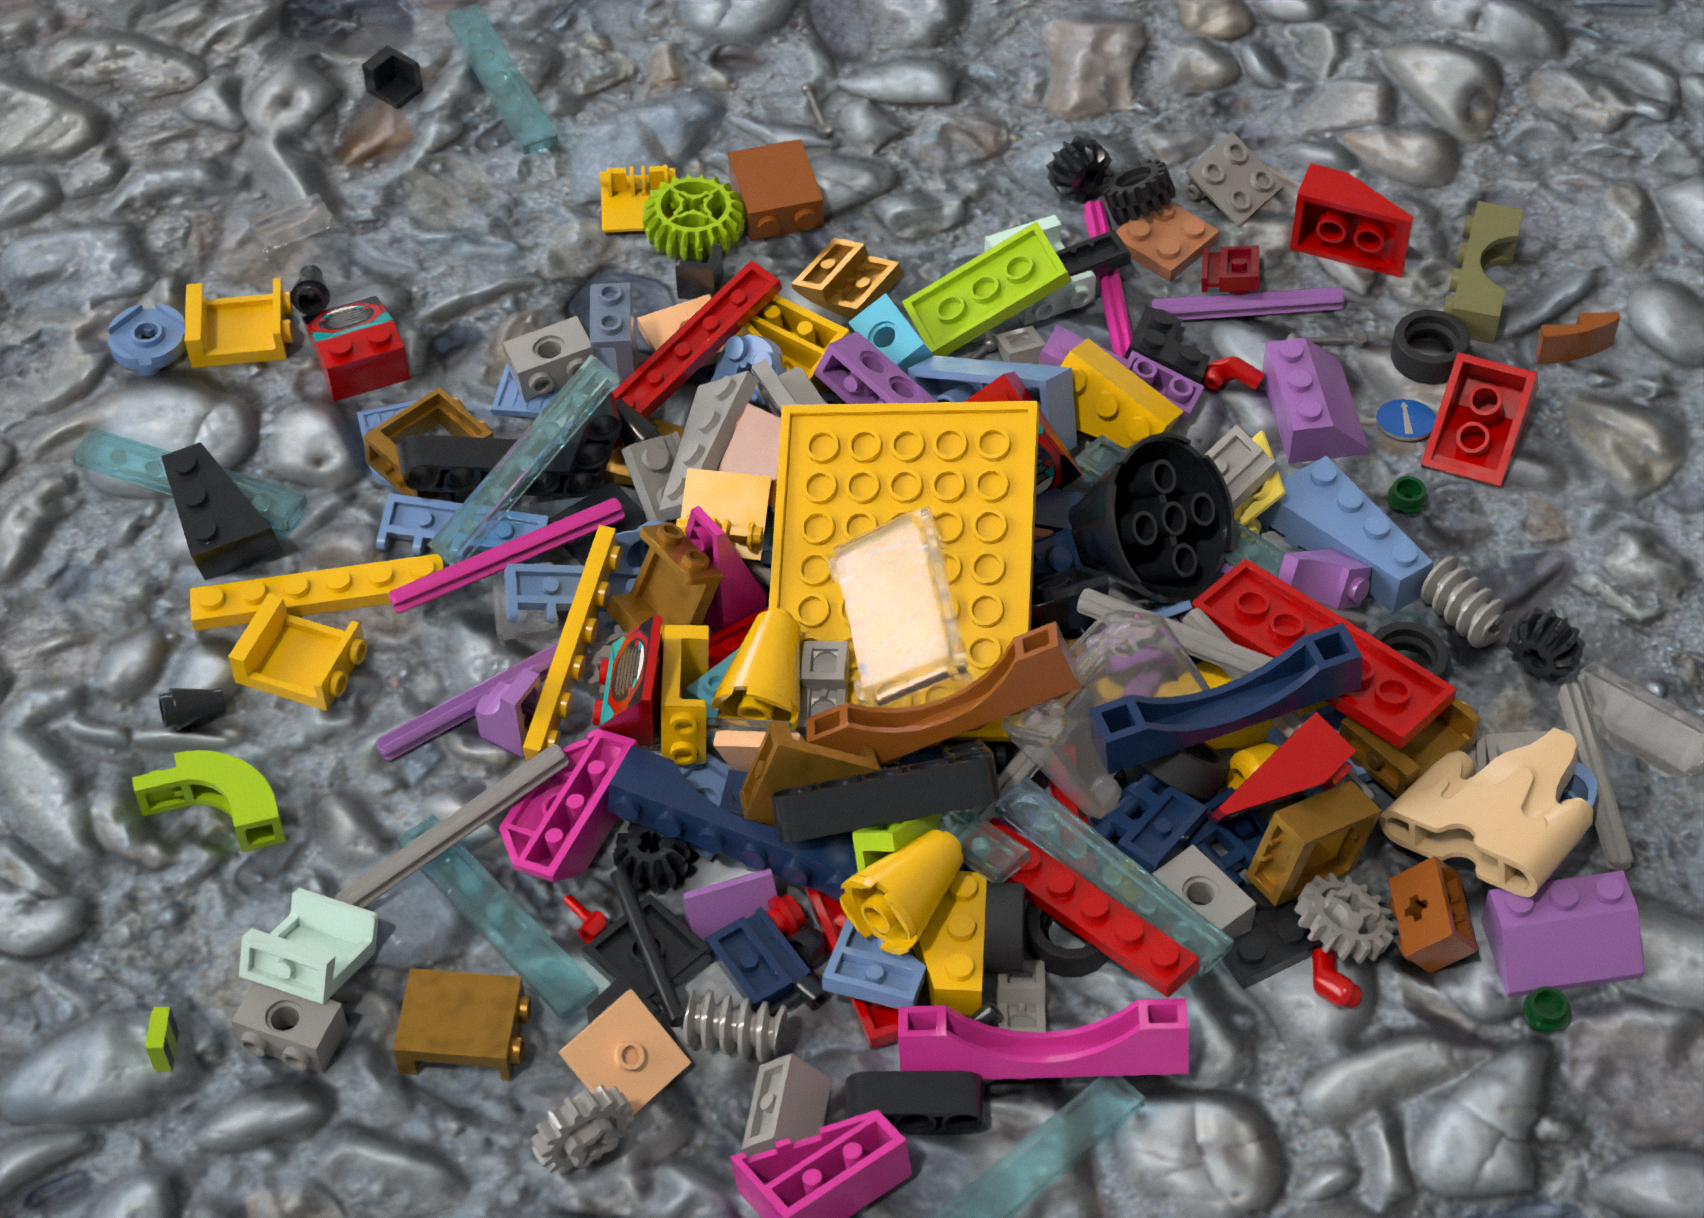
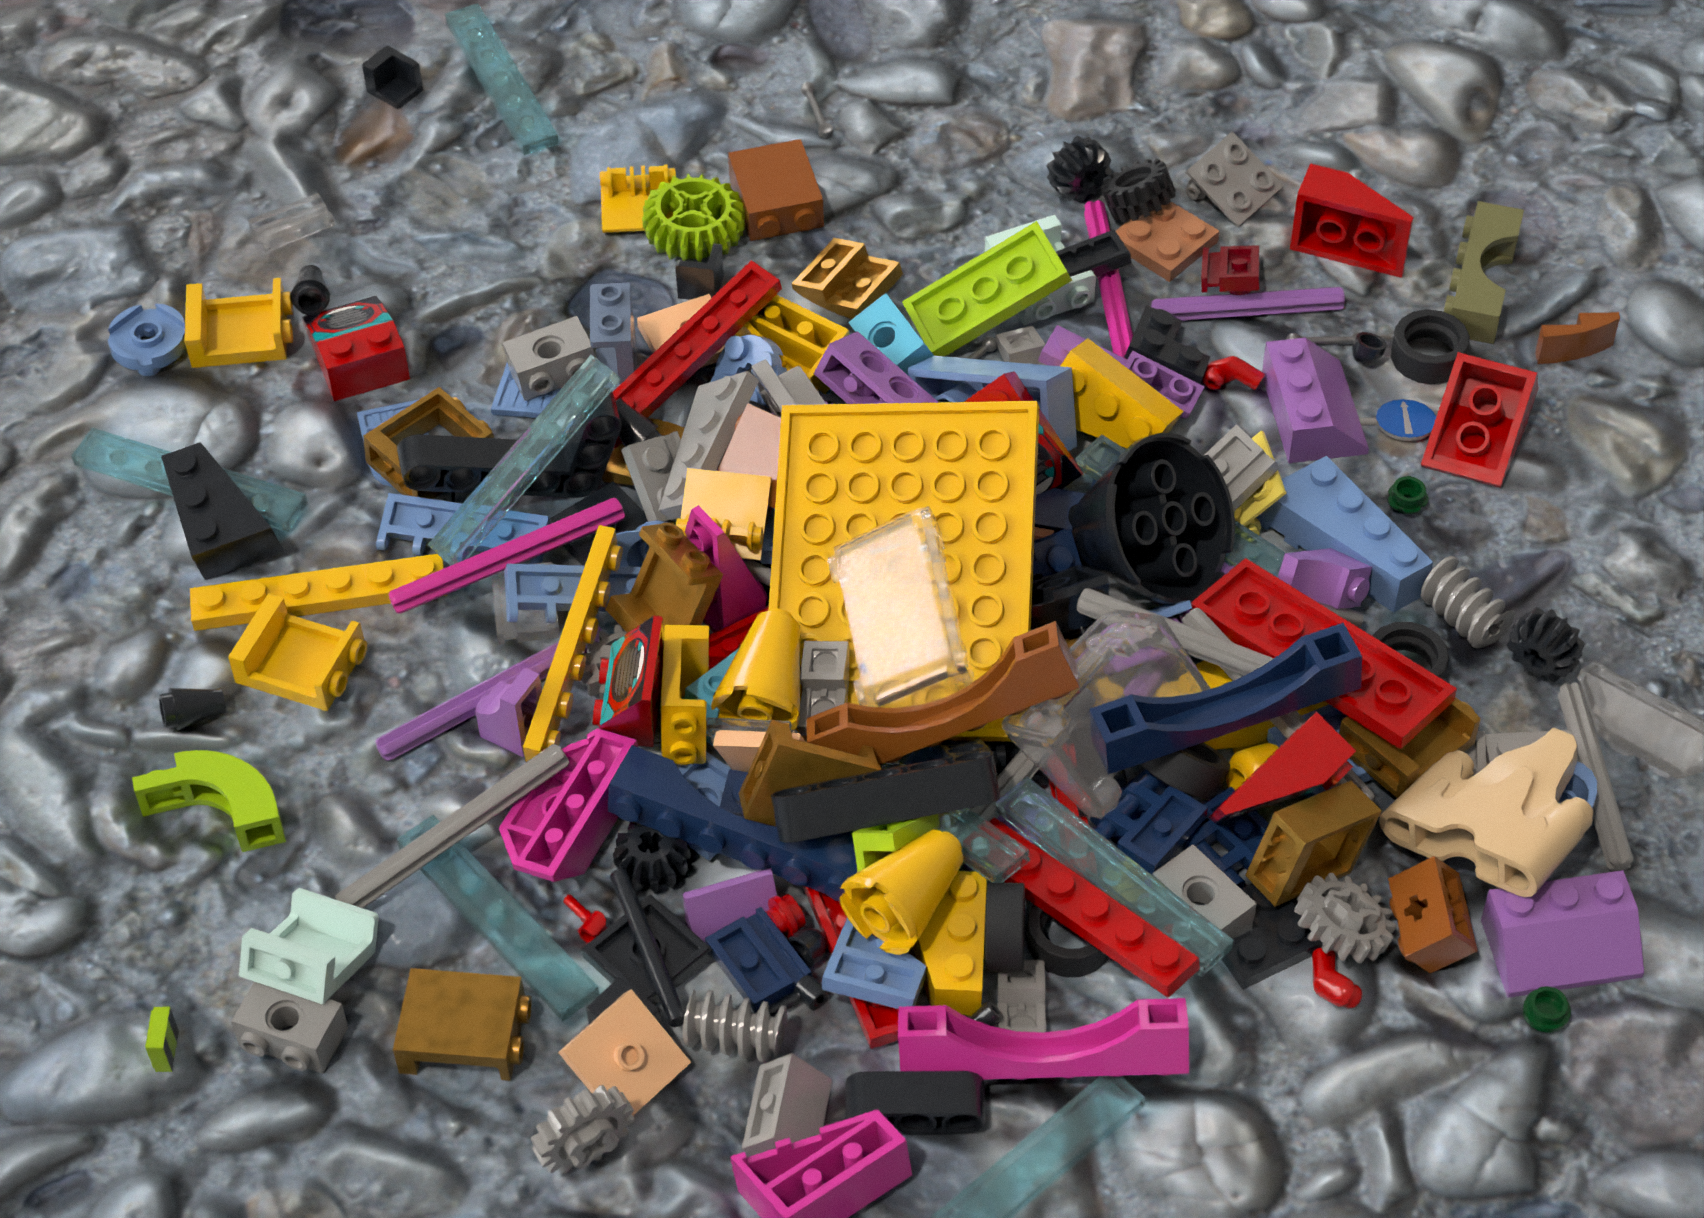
none -> black hinge [1352,332,1387,367]

